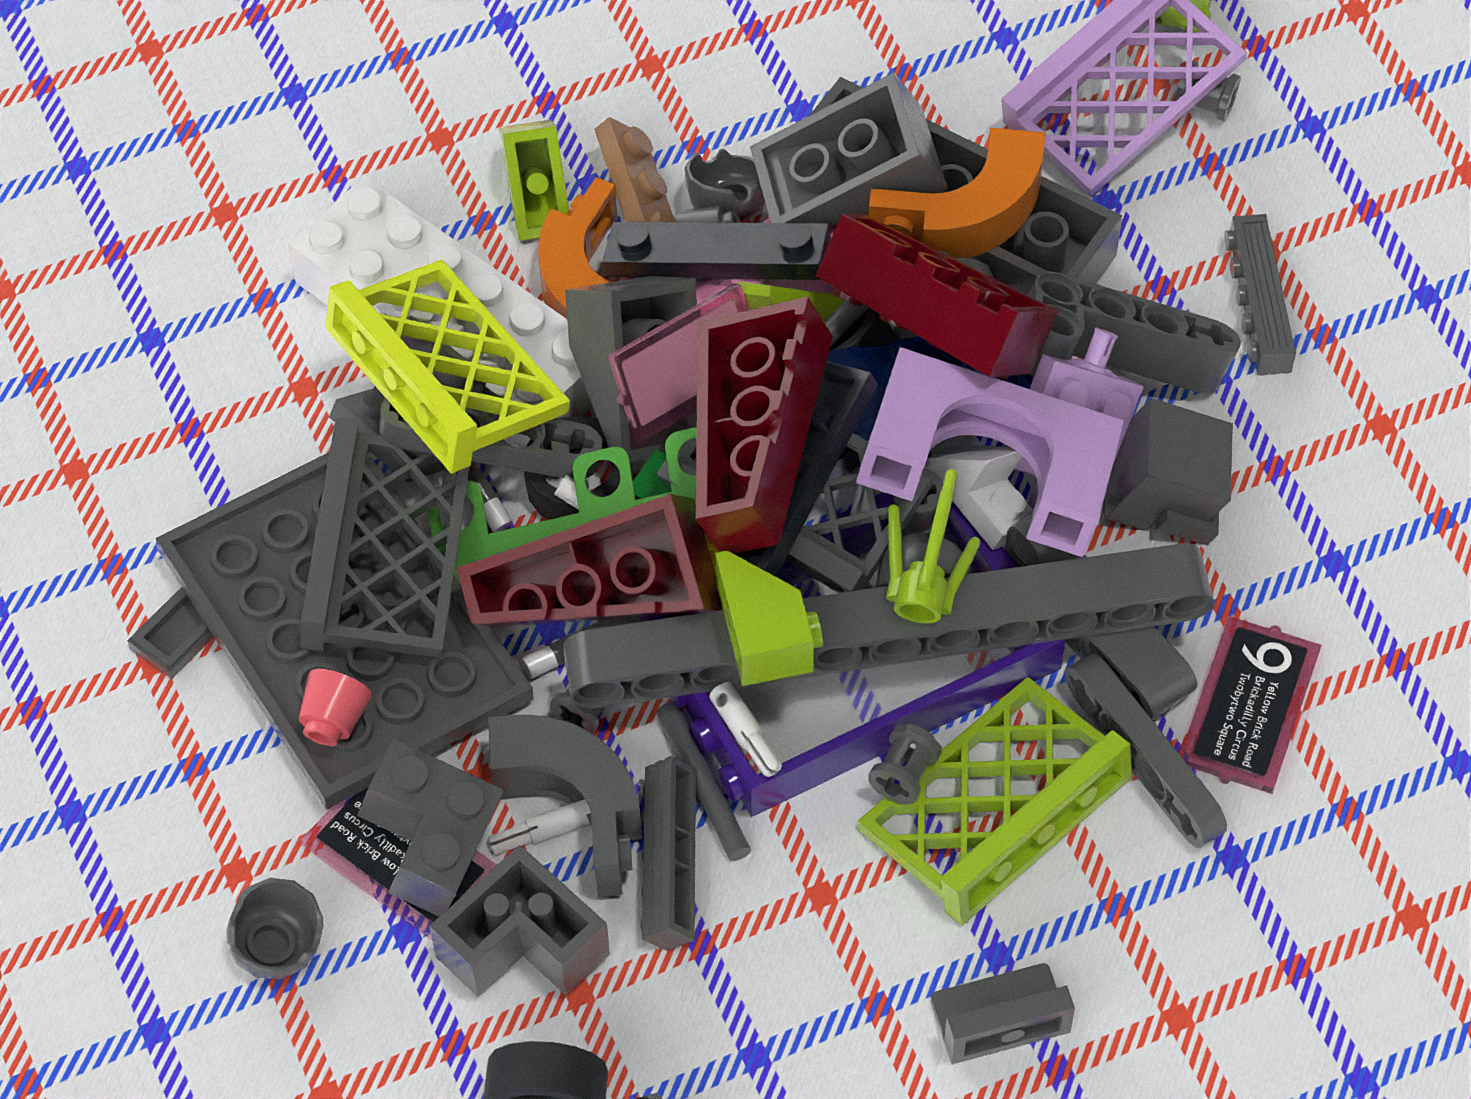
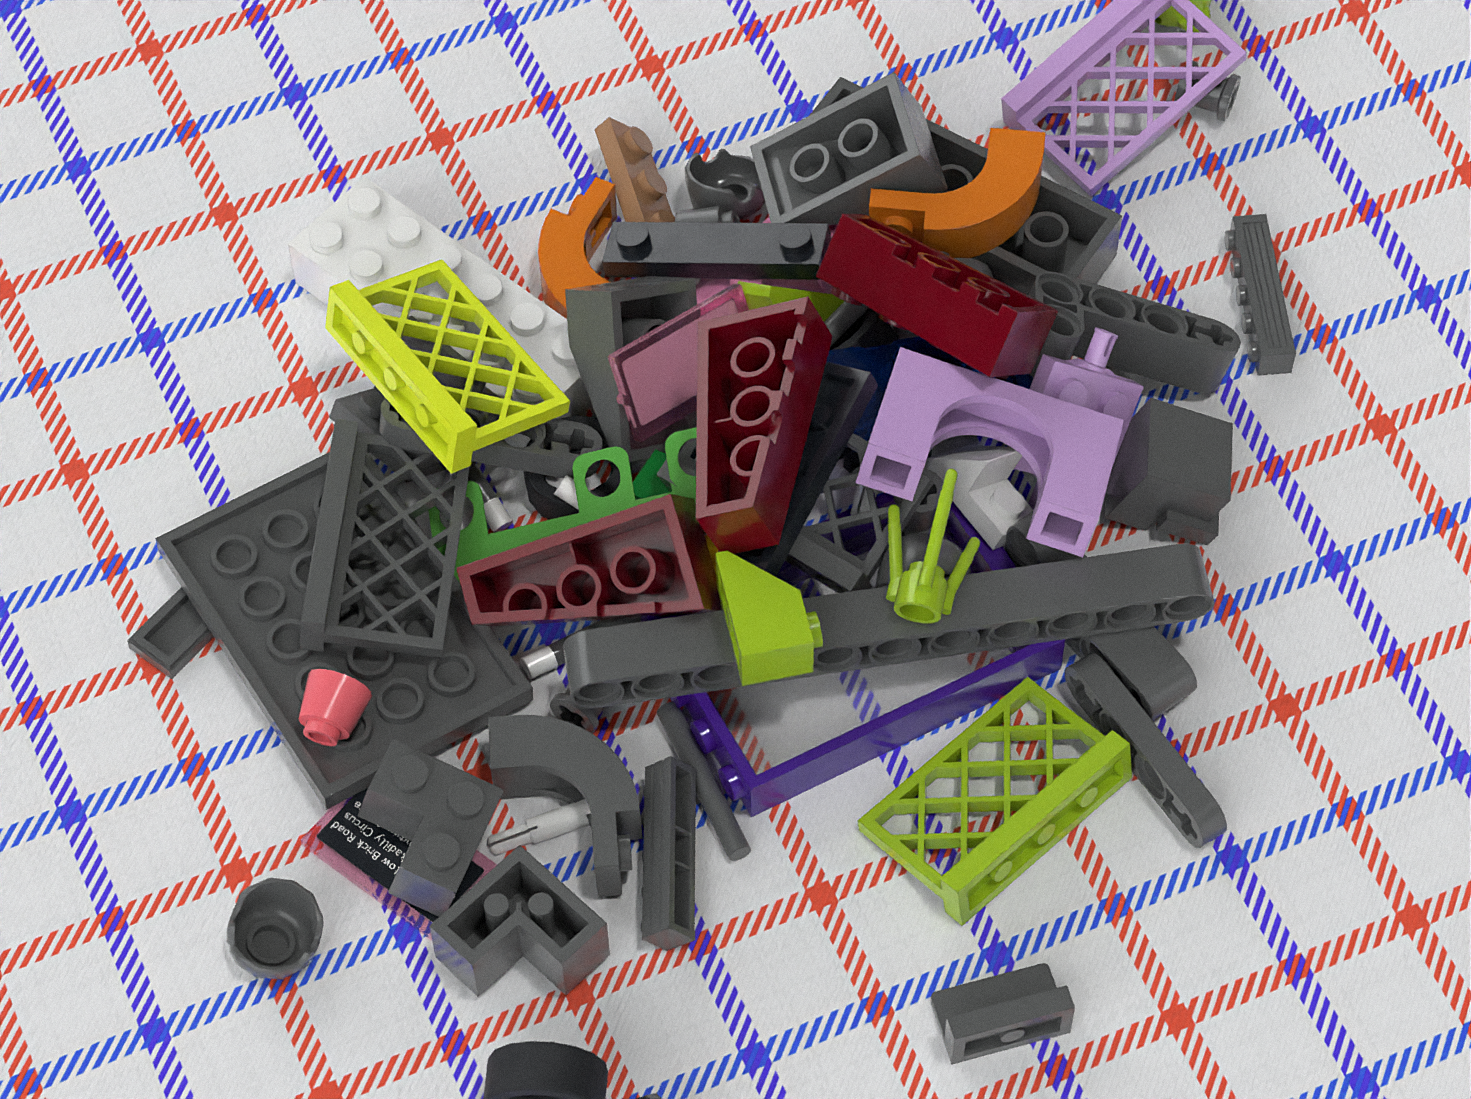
lime slope [499,119,569,241] -> none
white piece [709,682,782,777] -> none
dark grey bush [868,724,942,805] -> none
piece [1180,616,1322,794] -> none

